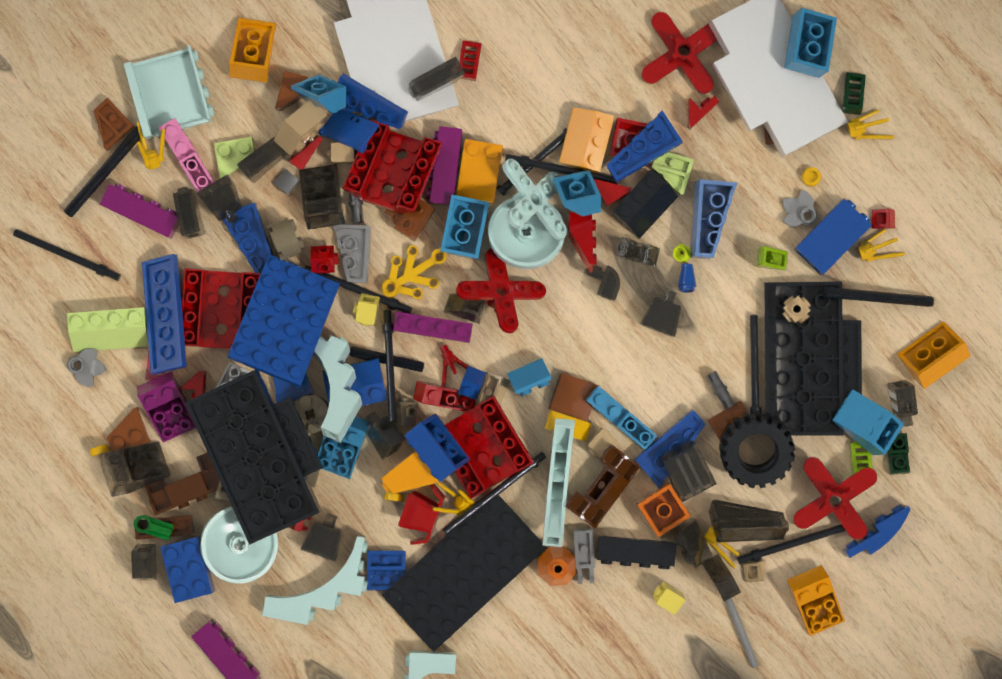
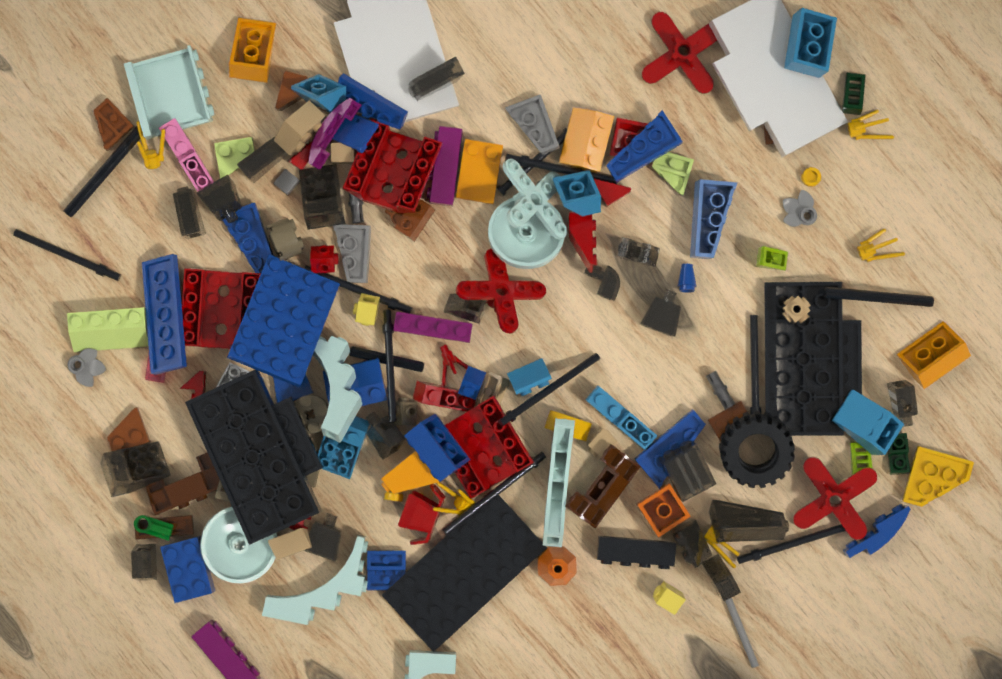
yellow tile [89,444,109,457] -> none
magenta brick [99,183,181,239] -> none
magenta slope [137,371,196,443] -> none
yellow plant [381,245,447,299] -> none
dark azure slope [440,195,490,260] -> none
red slope [457,40,482,81] -> none
dark orange slope [548,372,599,422] -> none
light grey hinge [573,529,595,584] -> none
black slope [611,169,678,239] -> none
neon yellow plate [673,244,691,262] -> none
red slope [687,96,720,130] -> none
tan slope [742,560,765,582] -> none
light orange slope [786,565,845,636] -> none
blue brick [794,199,872,276] -> none
red slope [872,209,895,229] -> none
none -> tan slope [268,528,312,560]
none -> magenta slope [309,98,361,169]
none -> black bar [498,353,600,427]
none -> light grey wing [505,94,560,155]
none -> yellow plate [902,446,974,507]

